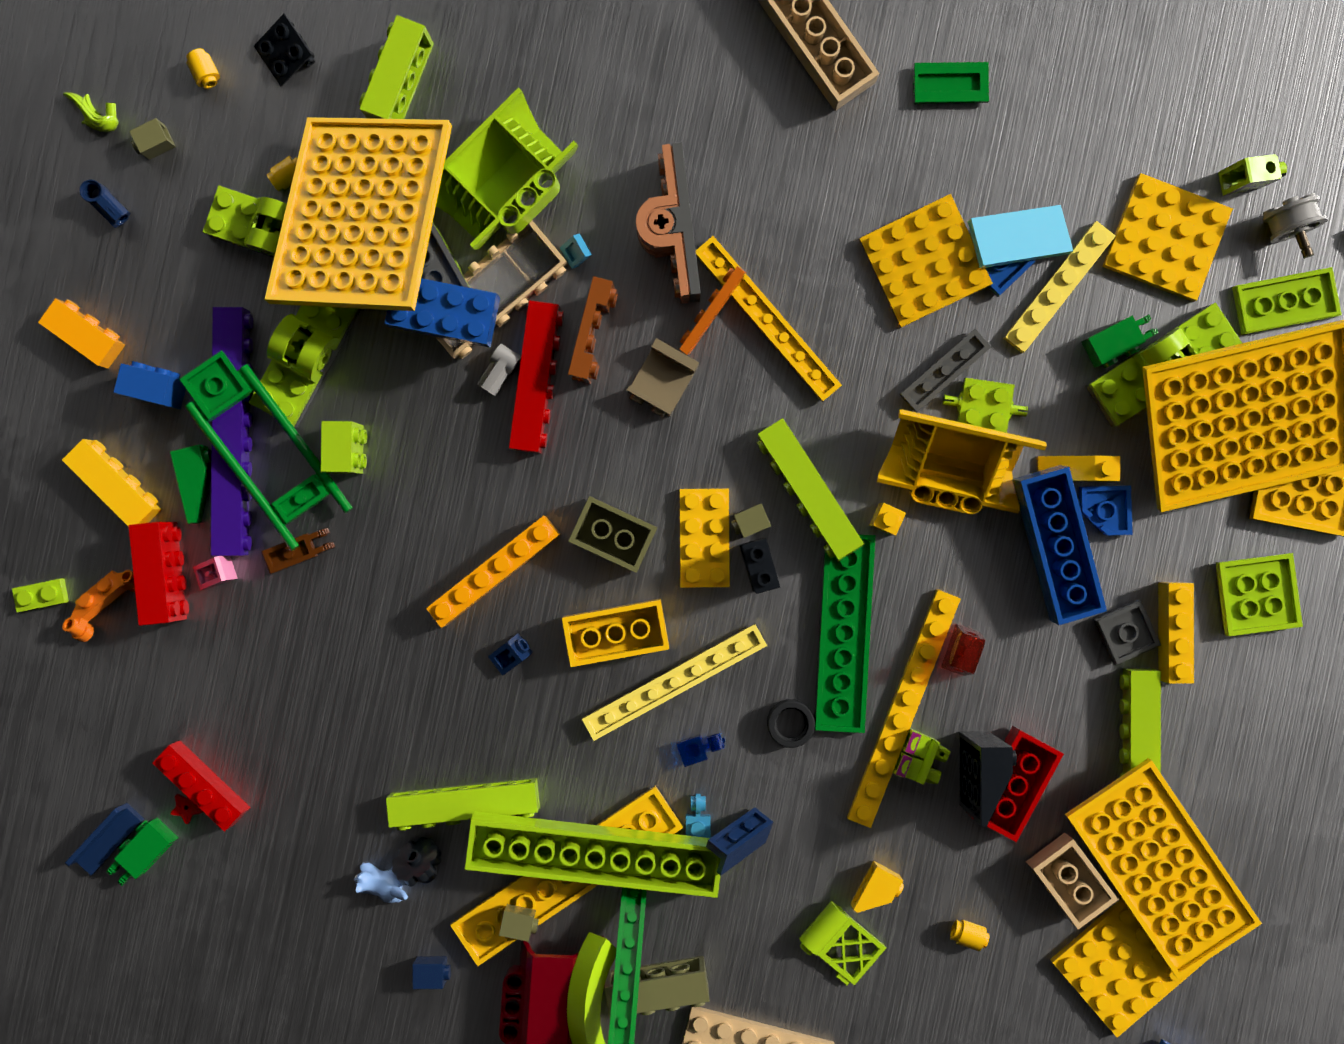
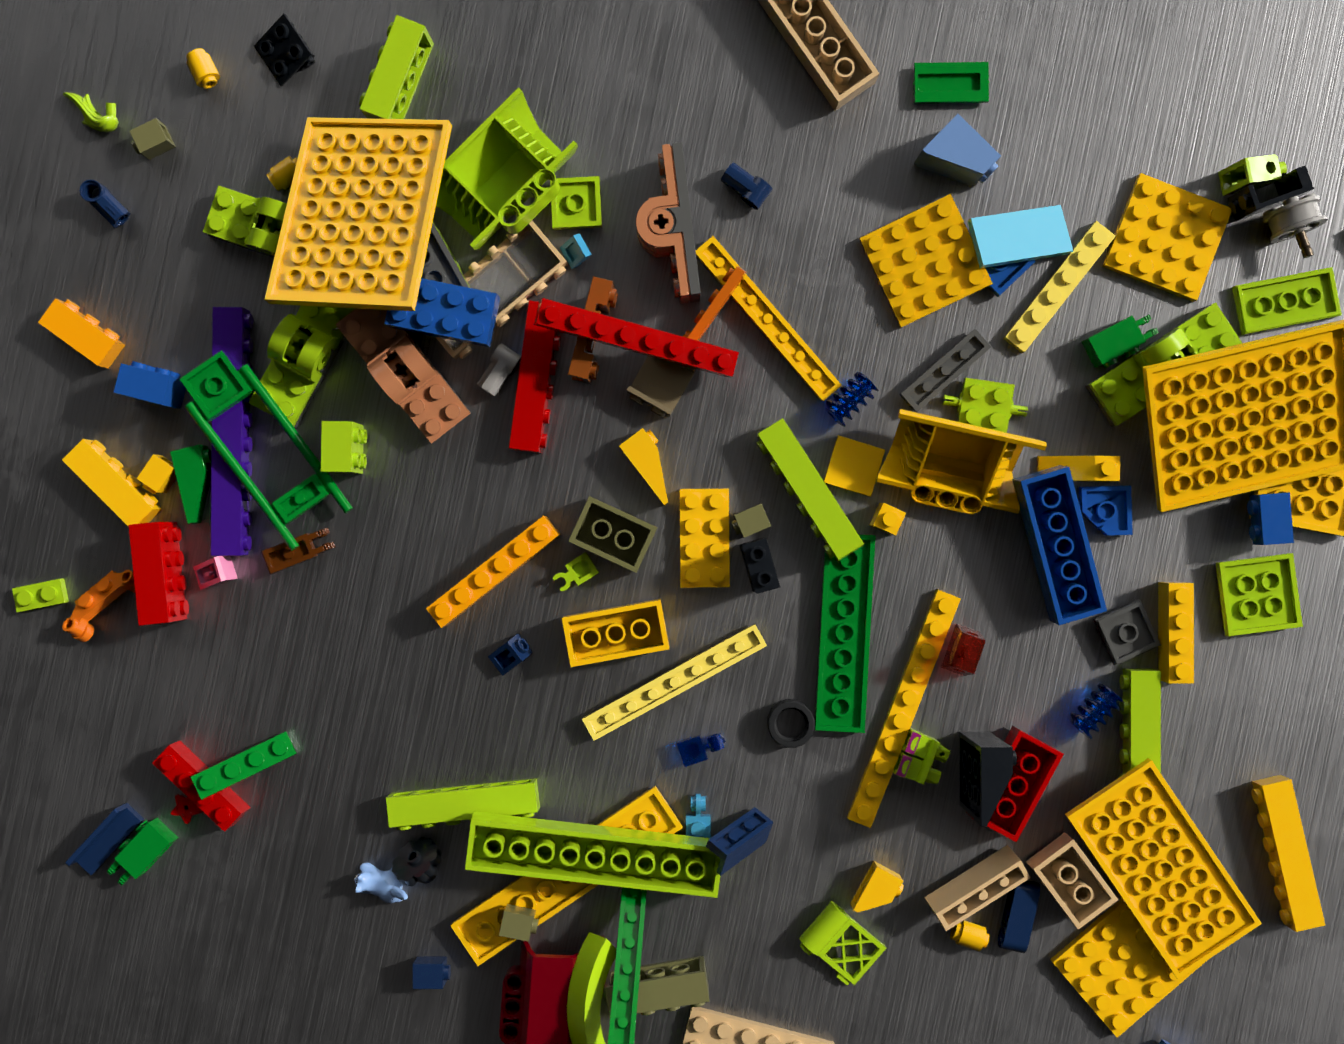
none -> yellow brick [137,454,176,494]
none -> green plate [191,732,297,800]
none -> nougat piece [335,308,471,444]
none -> red brick [533,298,739,377]
none -> lime plate [550,176,602,230]
none -> lime plate [553,552,599,592]
none -> yellow slope [619,428,668,506]
none -> dark blue piece [721,162,773,210]
none -> yellow tile [824,435,885,497]
none -> clear blue piece [825,372,879,427]
none -> medium blue slope [914,114,1001,187]
none -> tan brick [924,845,1030,931]
none -> dark blue beam [998,880,1040,953]
none -> clear blue piece [1070,684,1125,740]
none -> black panel [1227,165,1314,221]
none -> blue brick [1247,492,1294,545]
none -> yellow brick [1251,775,1325,932]

